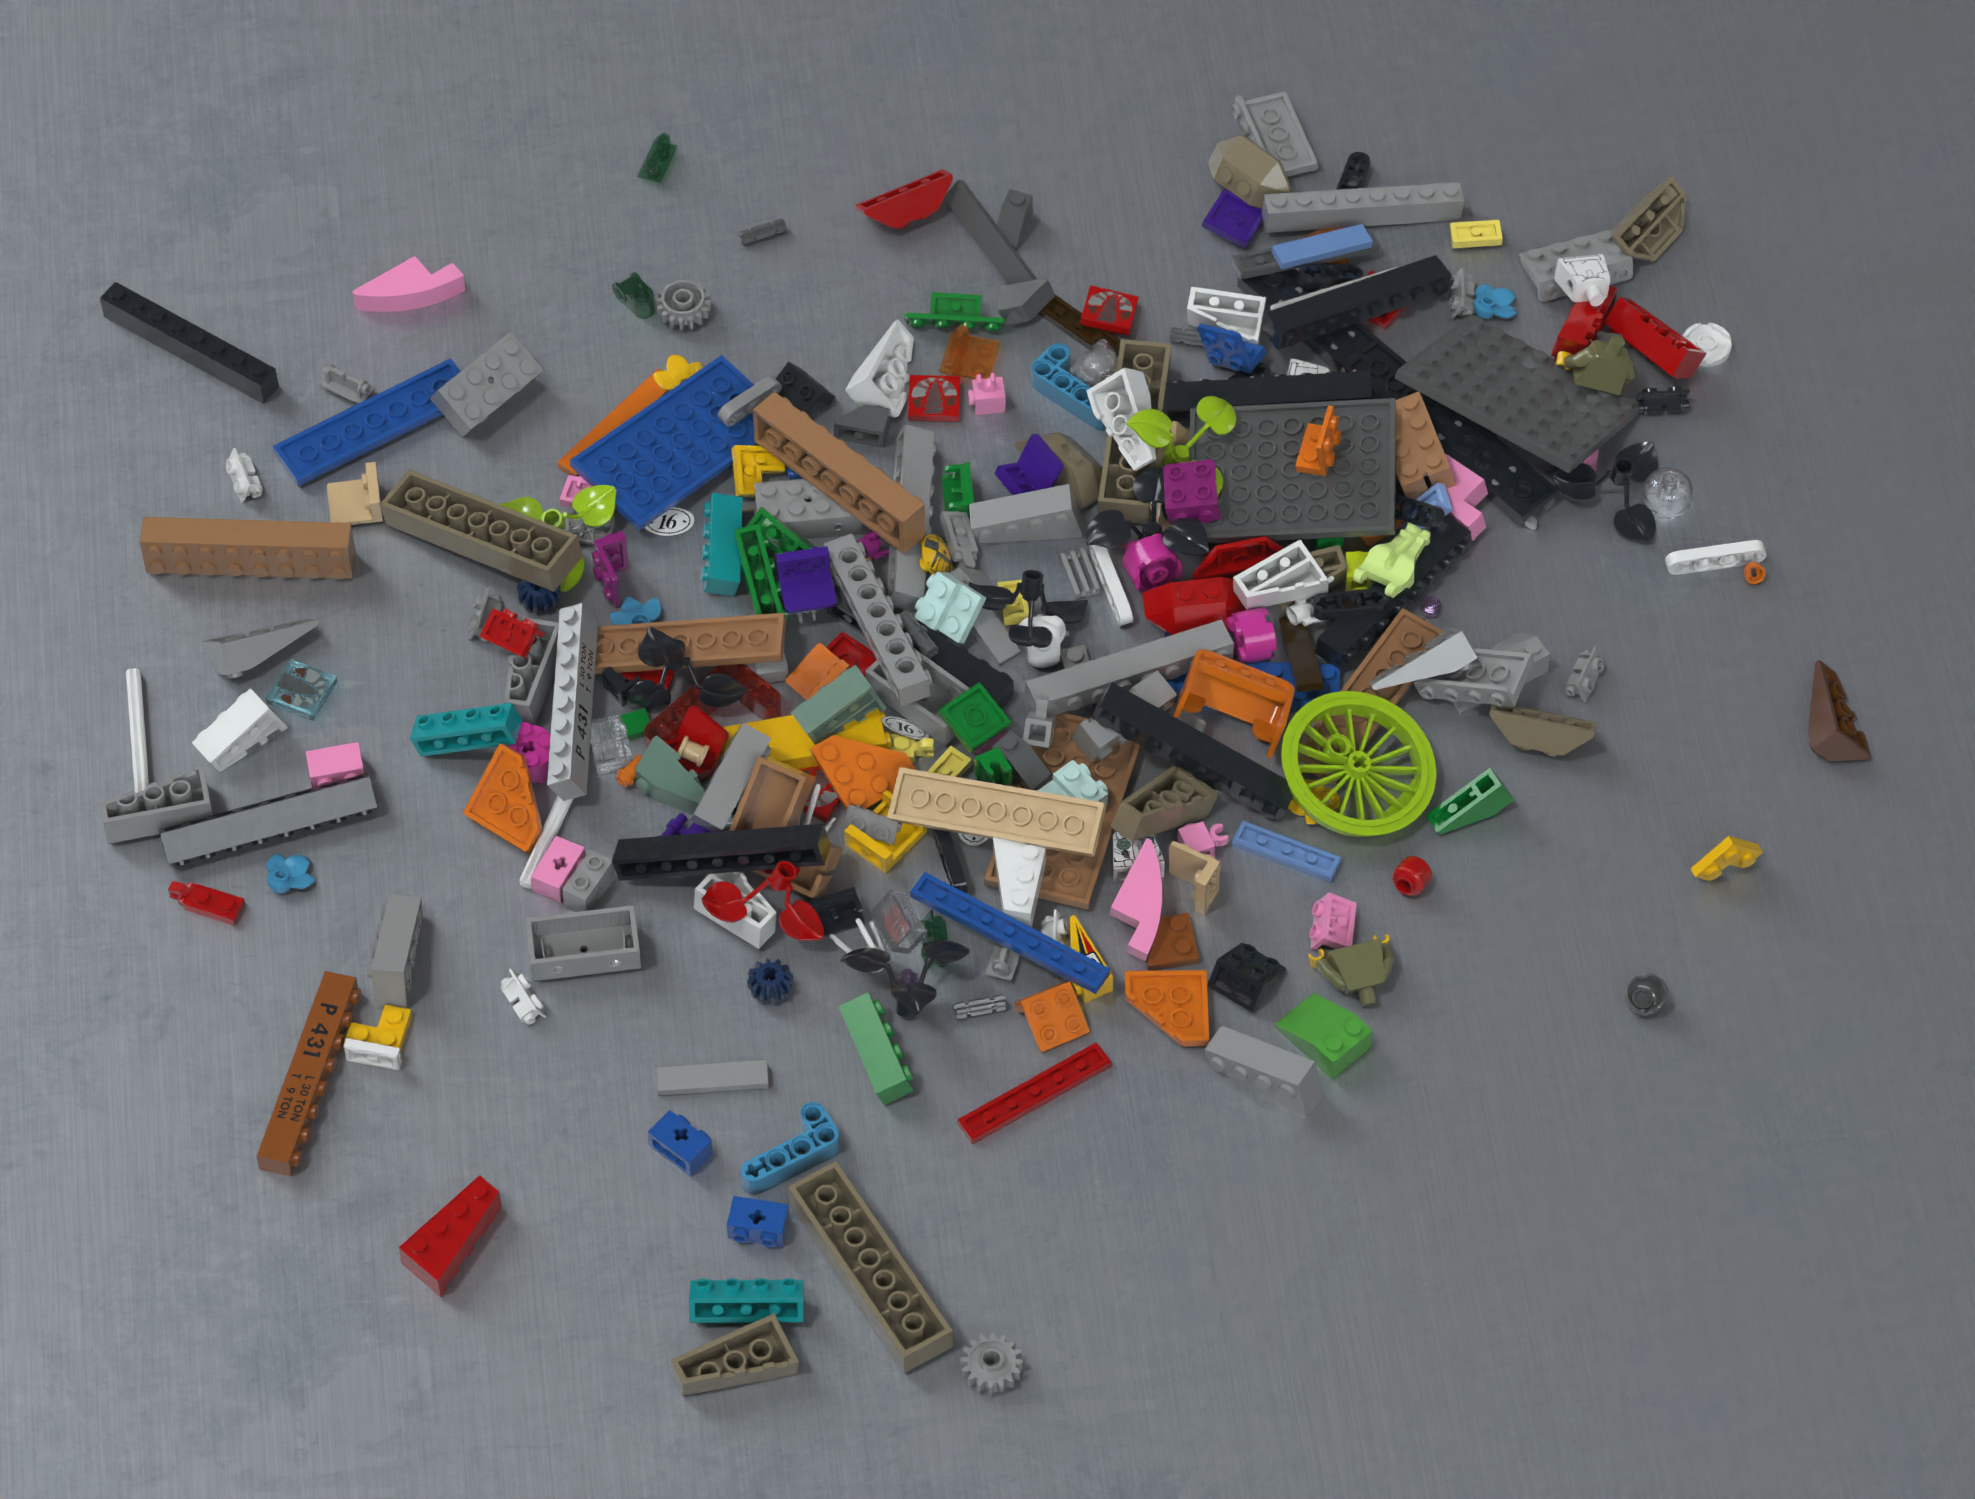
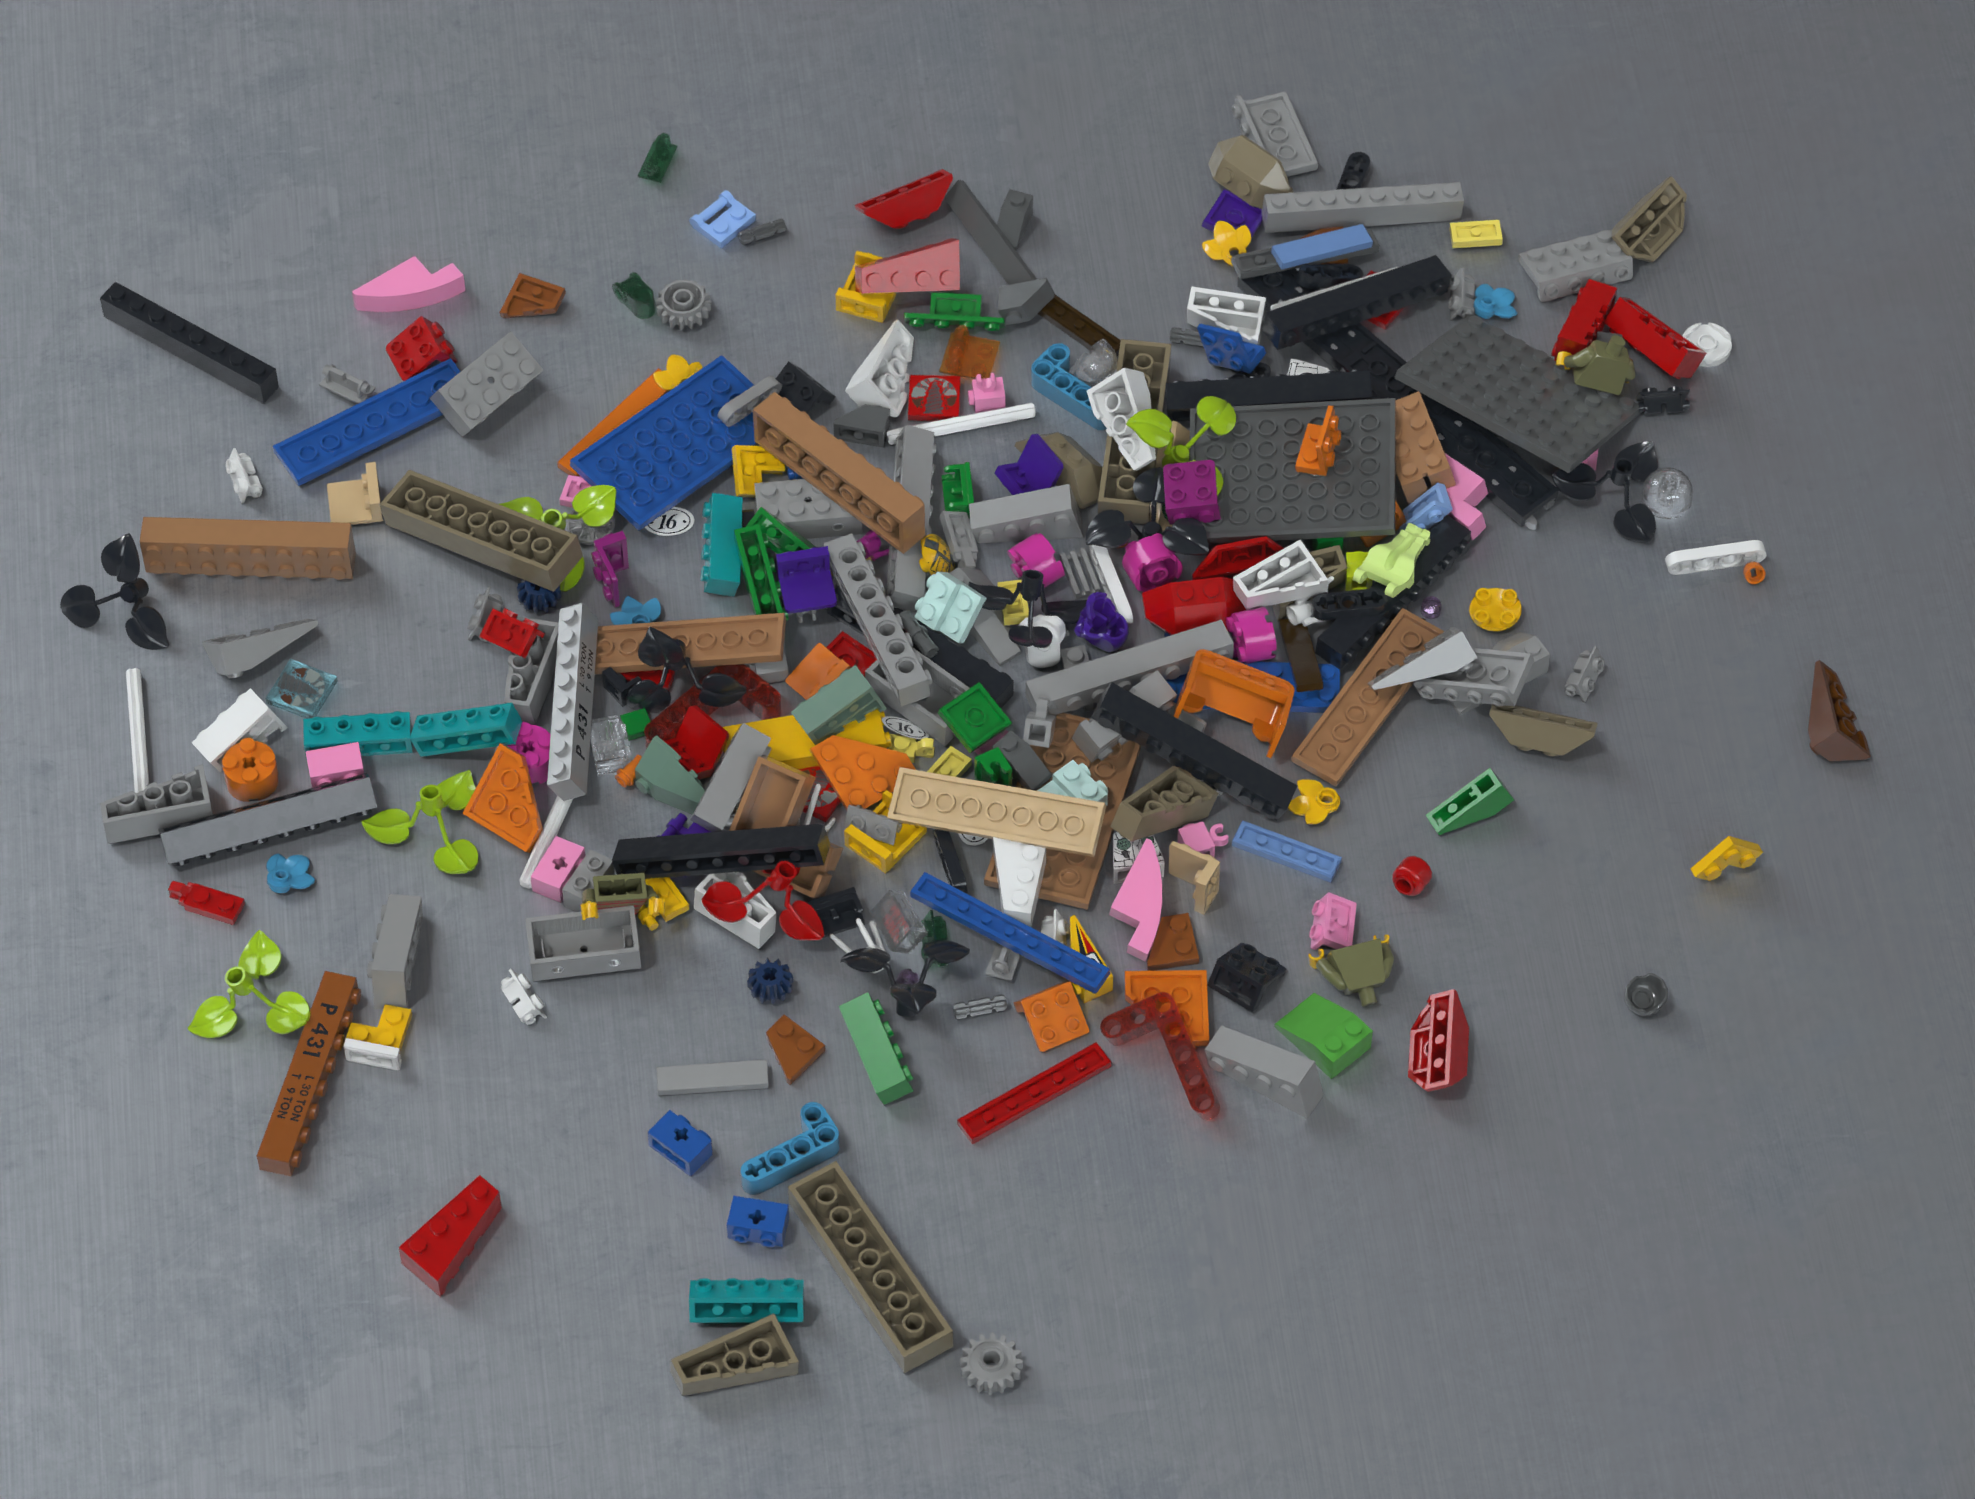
tan bush [677,735,709,768] -> none
red tile [1080,285,1139,336] -> none
lime piece [1281,691,1436,837] -> none
black beam [1395,494,1445,530] -> none
white torso [1554,254,1610,306] -> none
none -> black plant [60,533,169,650]
none -> lime plant [187,930,310,1038]
none -> orange brick [222,738,279,802]
none -> teal brick [303,711,413,760]
none -> lime plant [362,770,478,874]
none -> red bracket [386,316,458,381]
none -> dark orange wing [499,273,566,318]
none -> olive torso [580,873,665,920]
none -> yellow plate [638,877,689,931]
none -> light blue plate [689,190,756,249]
none -> dark orange wing [766,1015,825,1085]
none -> yellow panel [835,251,897,323]
none -> wedge [855,238,960,294]
none -> white axle [886,403,1036,445]
none -> dark pink brick [1007,533,1065,588]
none -> dark purple head [1074,592,1129,652]
none -> clear red beam [1100,992,1220,1120]
none -> yellow plate [1202,221,1251,266]
none -> red wedge [1408,989,1469,1092]
none -> yellow dish [1469,588,1522,631]

